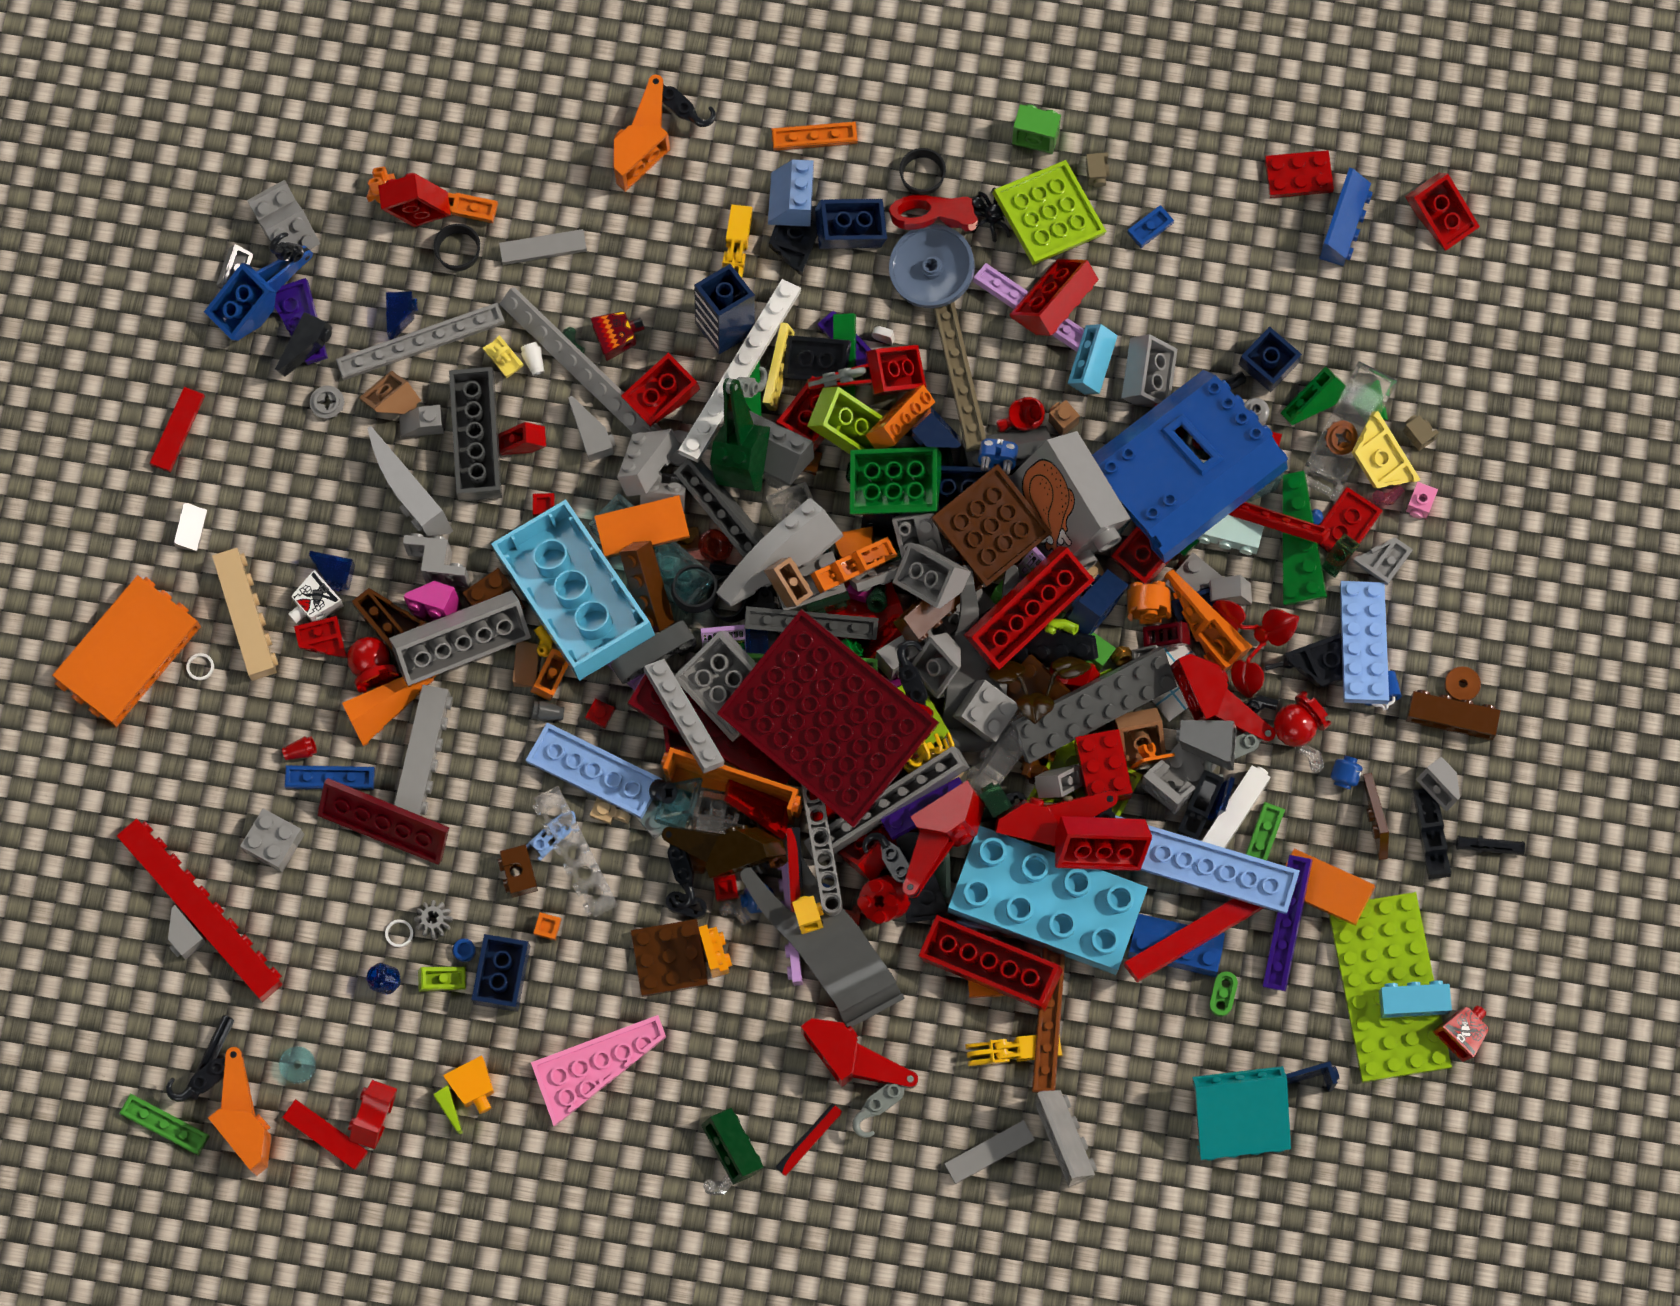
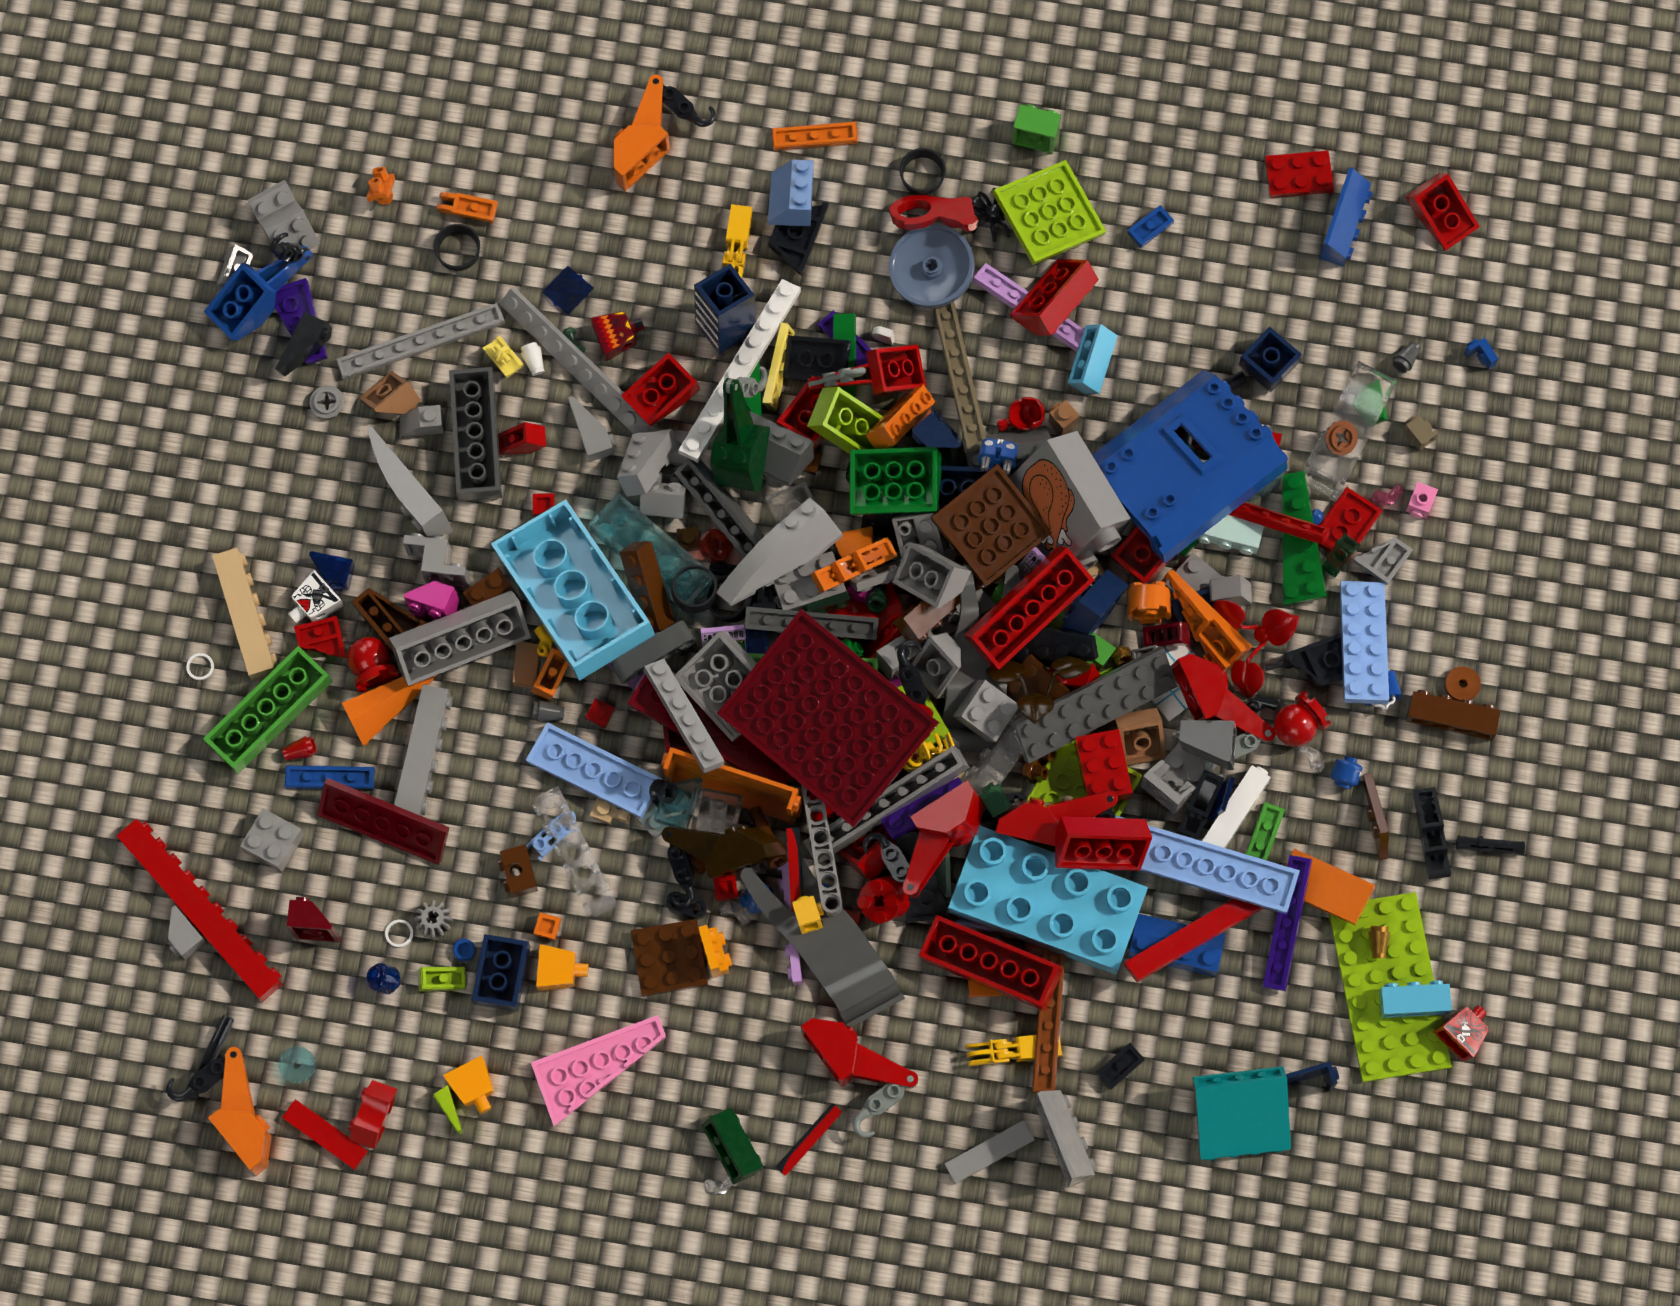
orange panel [52,575,201,727] -> none
bright green tile [119,1093,210,1156] -> none
red tile [150,387,205,473] -> none
slope [174,503,207,552] -> none
red brick [378,173,451,227] -> none
clear blue slope [386,291,418,340] -> none
light grey tile [499,229,587,265] -> none
orange tile [594,495,690,558] -> none
red wing [724,779,788,840] -> none
medium nougat brick [764,557,813,608] -> none
dark blue brick [815,199,887,249] -> none
light grey slope [1035,764,1083,798] -> none
lime arm [1044,619,1079,635] -> none
dark tan brick [1086,152,1110,187] -> none
light grey slope [1121,334,1178,408] -> none
orange piece [1129,743,1175,770] -> none
bright green plate [1209,971,1238,1017] -> none
light grey head [1244,398,1270,426] -> none
green slope [1281,366,1350,425] -> none
light yellow wing [1352,411,1420,488] -> none
light grey slope [1416,756,1460,812] -> none
none -> bright green brick [203,646,332,774]
none -> dark red slope [286,897,341,943]
none -> light orange torso [536,944,589,991]
none -> clear blue piece [542,266,594,315]
none -> black plate [1096,1043,1145,1090]
none -> pearl gold cone [1368,926,1391,958]
none -> dark grey cone [1392,341,1421,373]
none -> blue bracket [1464,337,1499,370]

